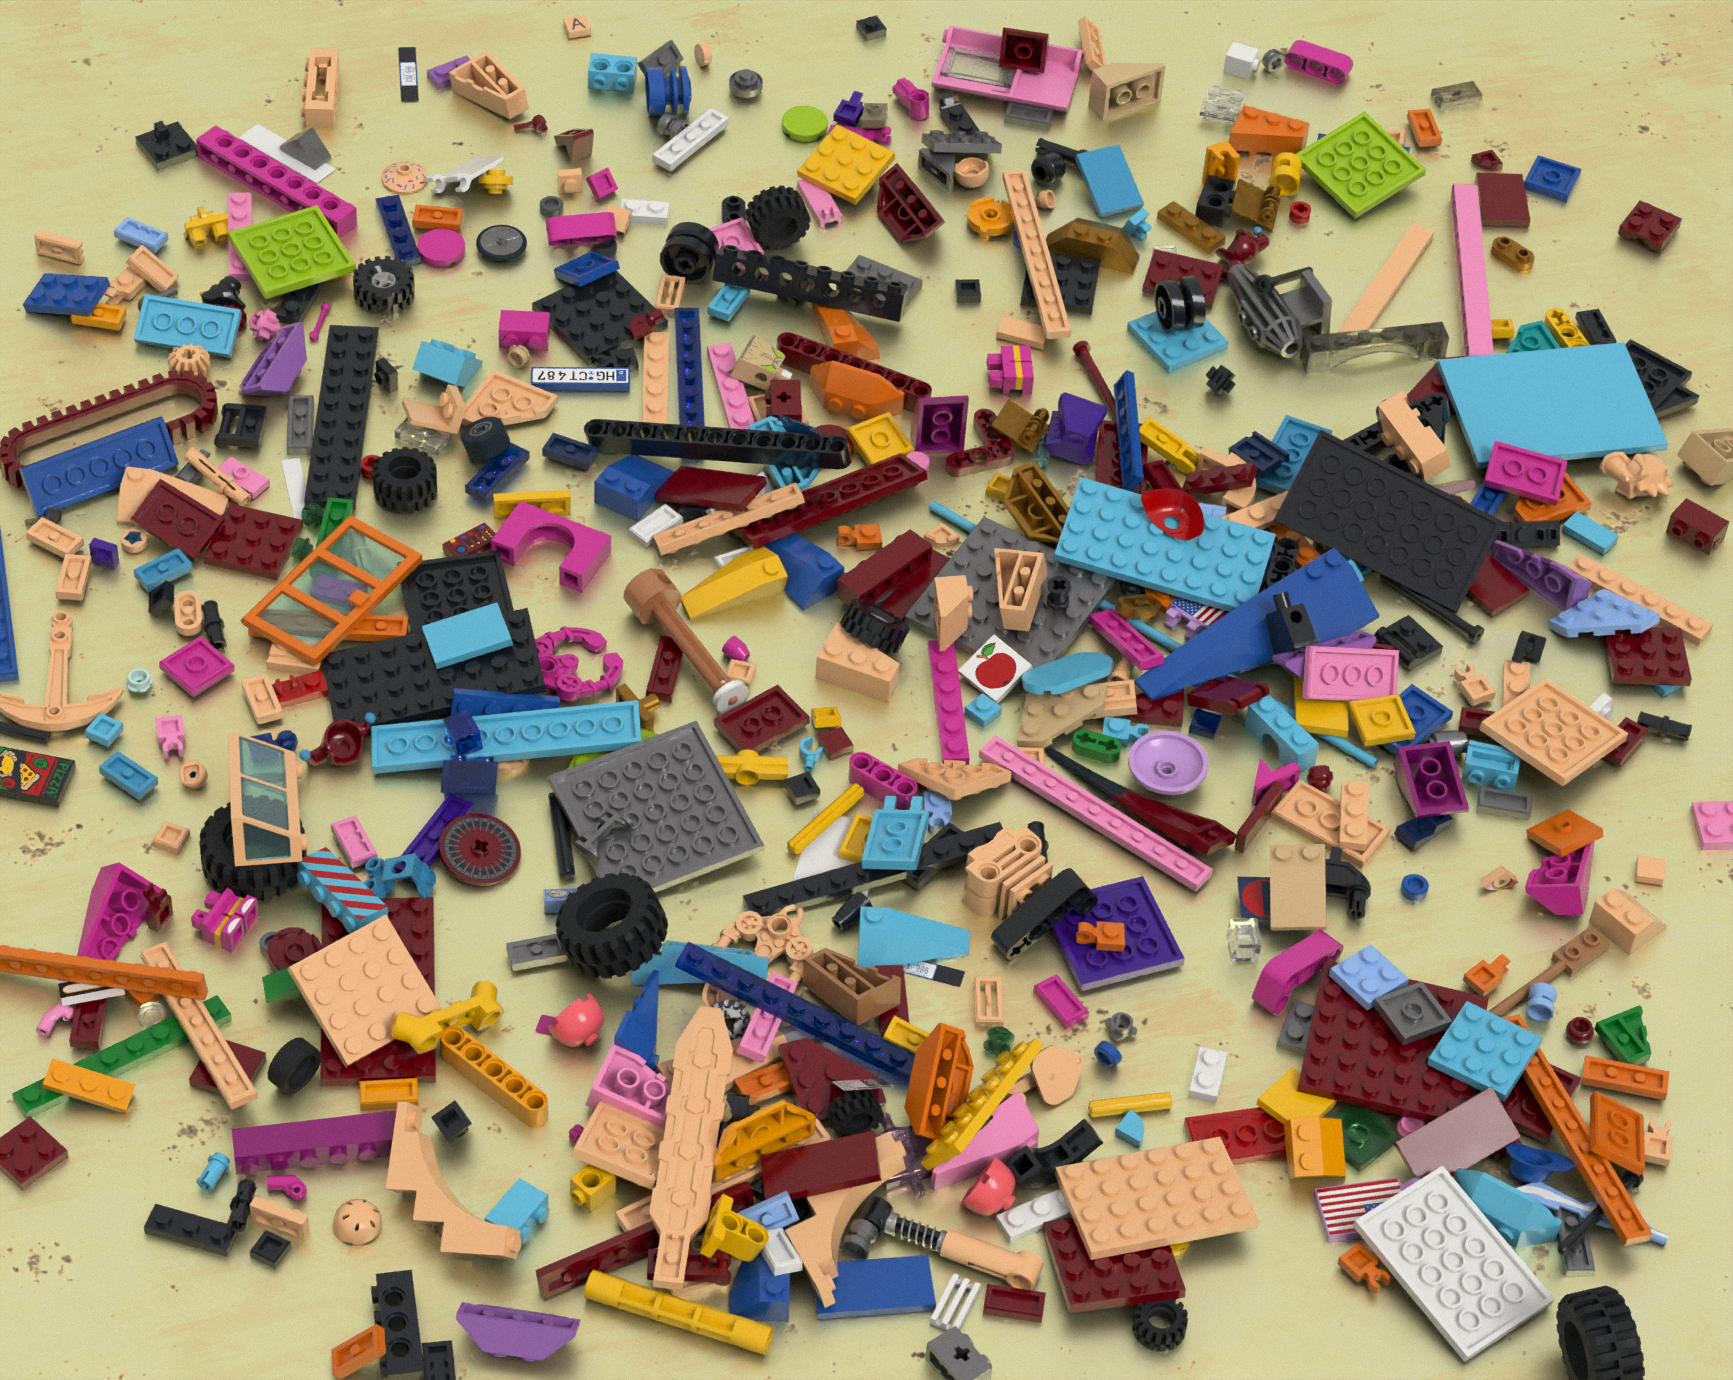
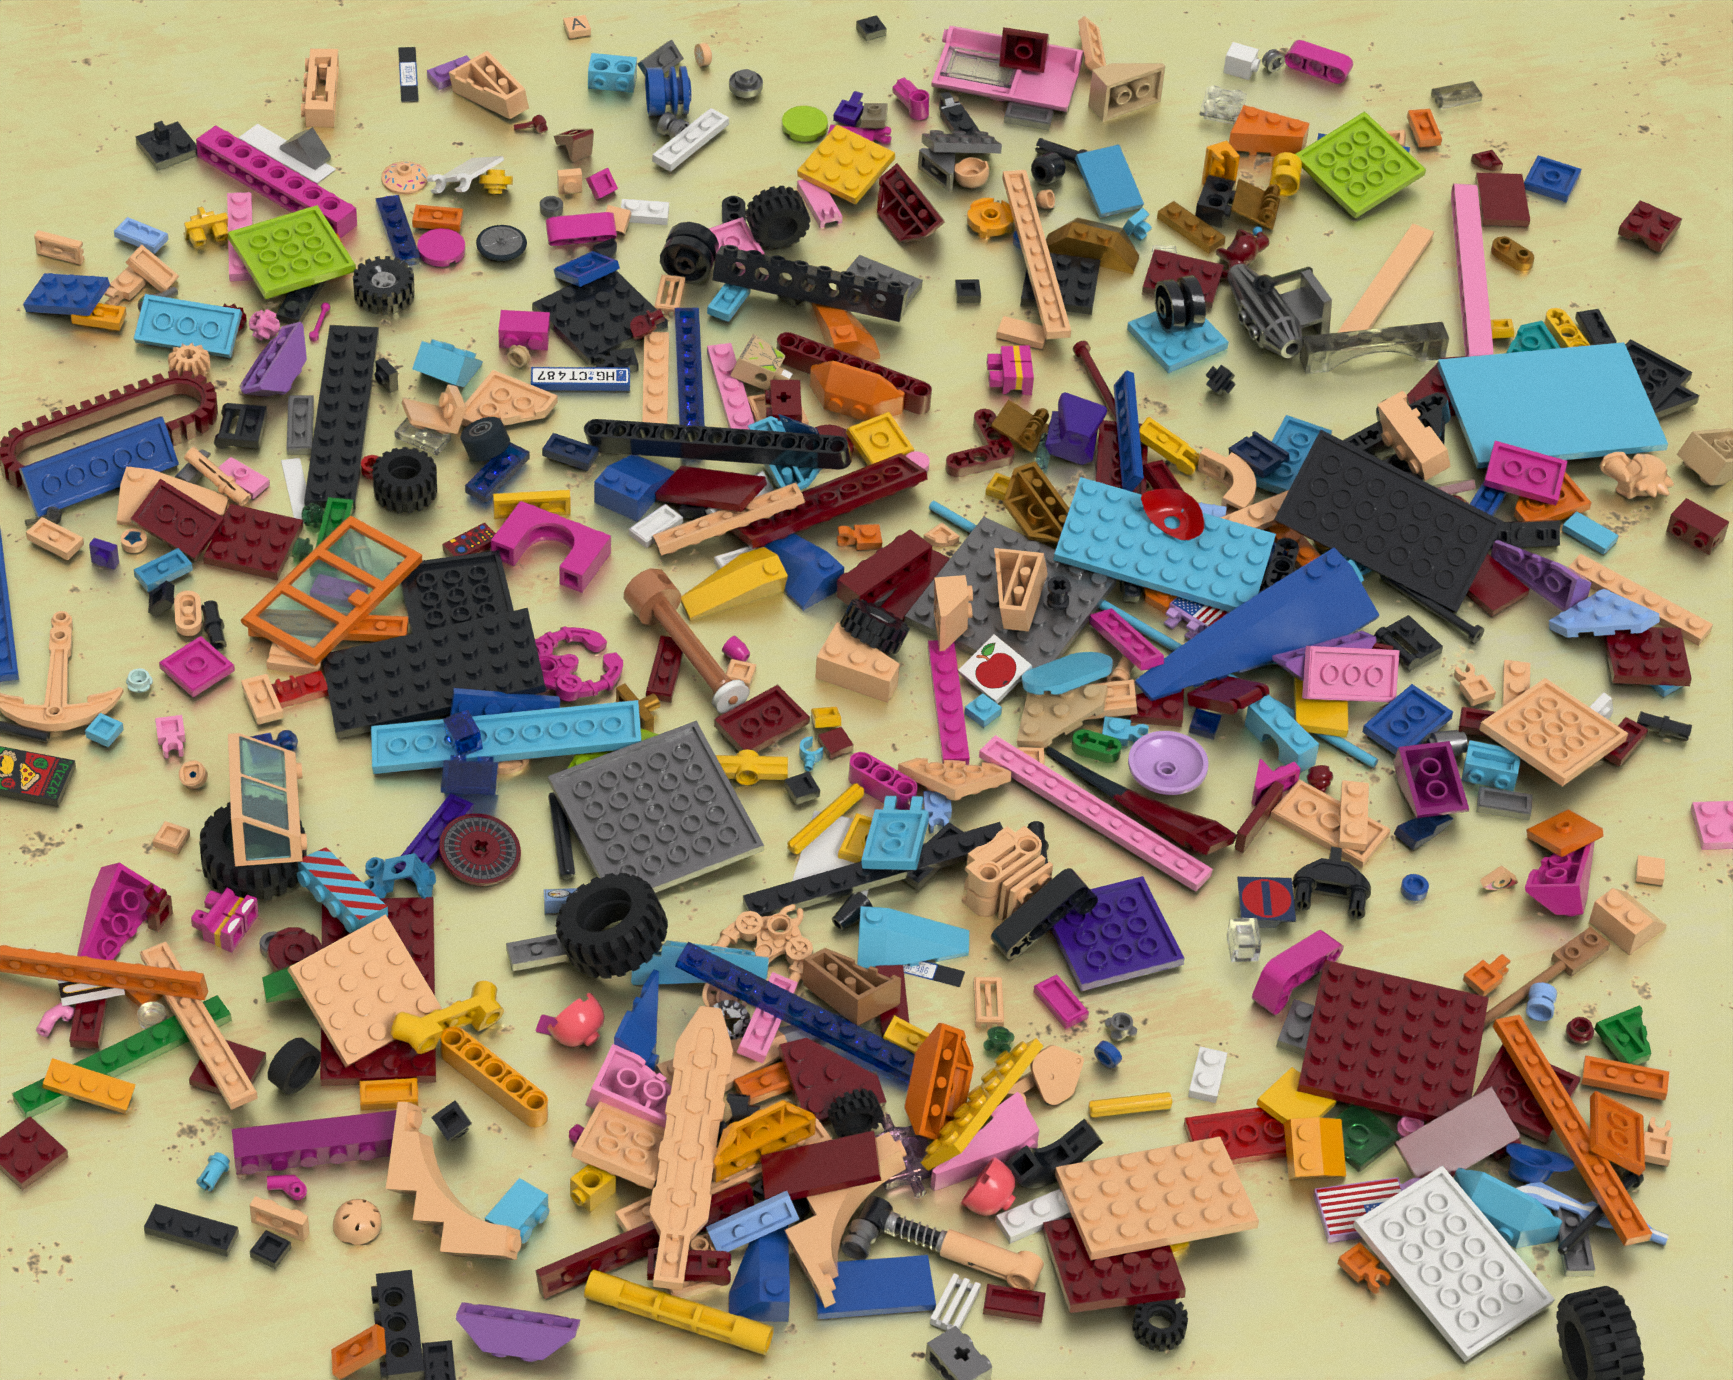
light nougat plate [55,554,92,601] -> none
dark azure plate [99,751,158,800] -> none
black animal [199,276,246,310] -> none
black pin [227,1179,257,1232] -> none
dark red piece [299,712,376,767] -> none
bright pink plate [331,815,377,868] -> none
medium azure tile [422,602,513,669] -> none
flat silver piece [574,809,634,863] -> none
yellow tile [700,1194,769,1262] -> none
white tile [760,1228,803,1276] -> none
sticker [833,1078,894,1091] -> none
magenta slope [910,395,969,454] -> none
orange plate [1076,921,1125,952] -> none
pearl gold plate [1115,594,1162,620] -> none
medium azure tile [1115,1109,1144,1147] -> none
dark red plate [1182,462,1258,496] -> none
black torso [1266,591,1318,655] -> none
tan slope [1270,844,1326,931] -> none
red bush [1289,201,1311,224] -> none
light blue plate [1329,944,1409,1010] -> none
yellow tile [1348,694,1416,747] -> none
flat silver plate [1373,981,1452,1045] -> none
medium azure plate [1427,1001,1543,1102] -> none
black bracket [1512,630,1547,663] -> none

